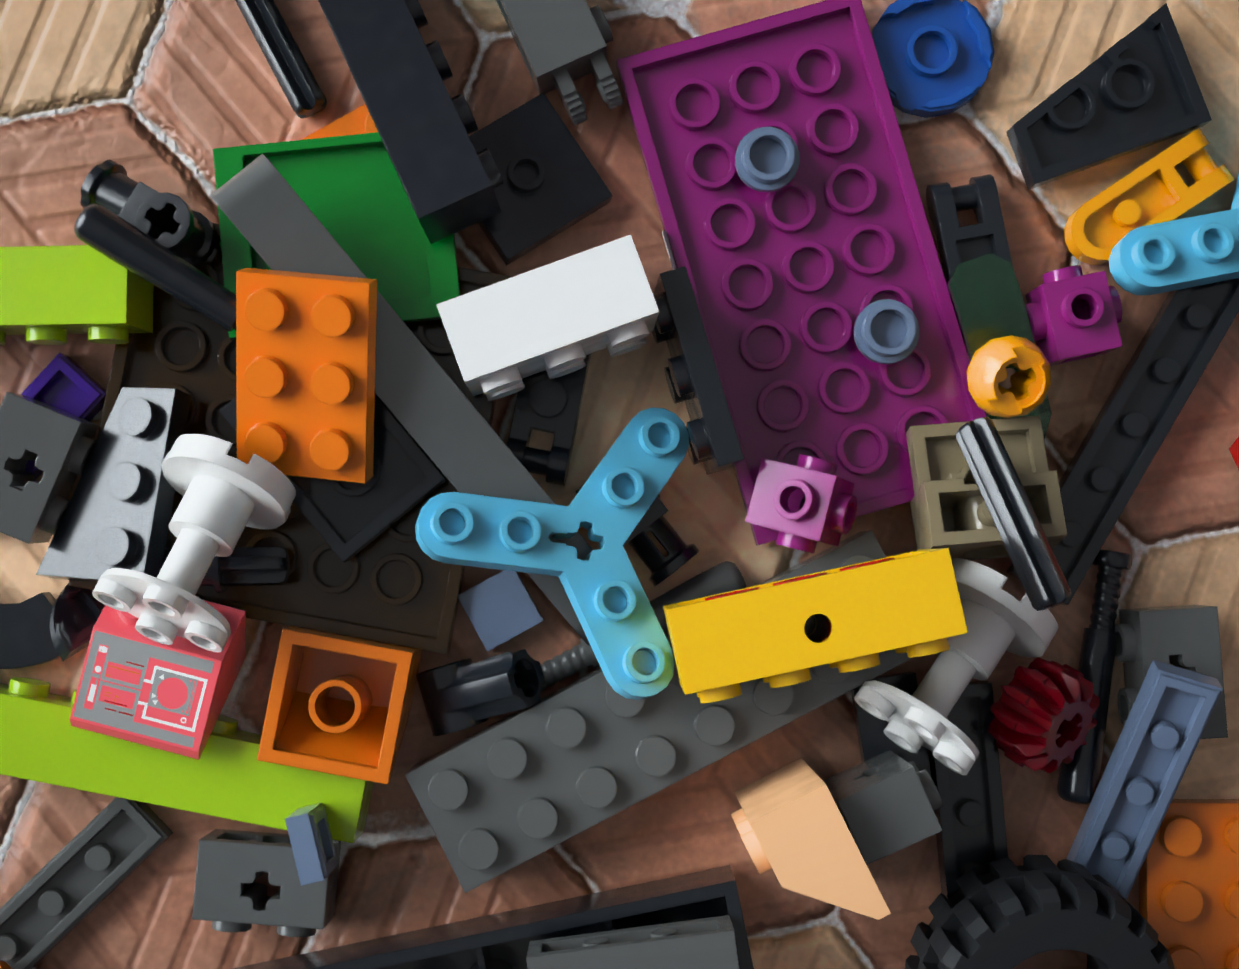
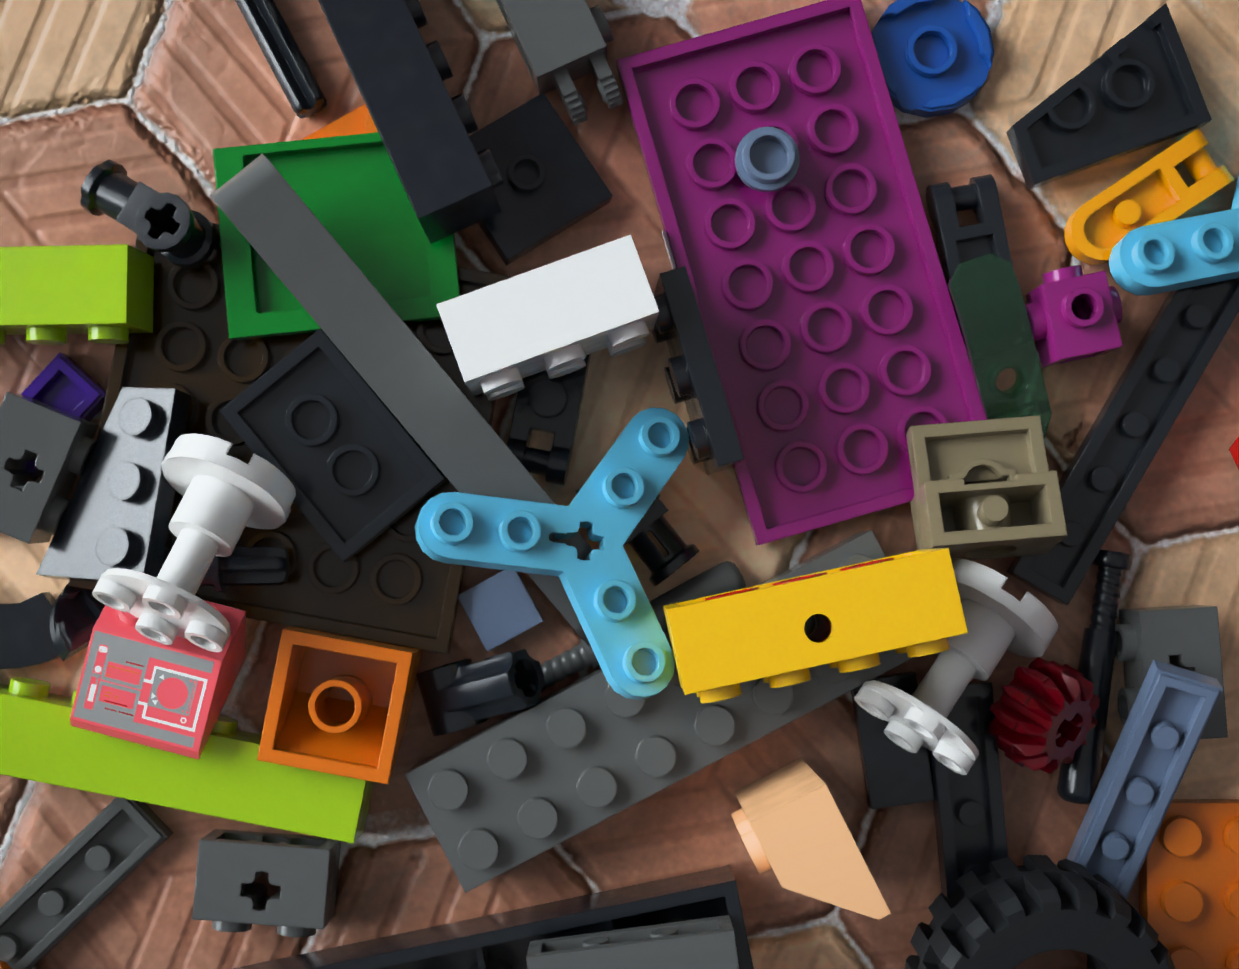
black piece [74,204,236,332] -> none
orange plate [236,268,377,483] -> none
sand blue tile [285,803,338,886] -> none
magenta brick [745,454,857,554] -> none
dark grey brick [823,750,943,865] -> none
sand blue plate [854,299,919,364] -> none
black axle [956,417,1071,611] -> none
light orange piece [967,335,1051,418] -> none

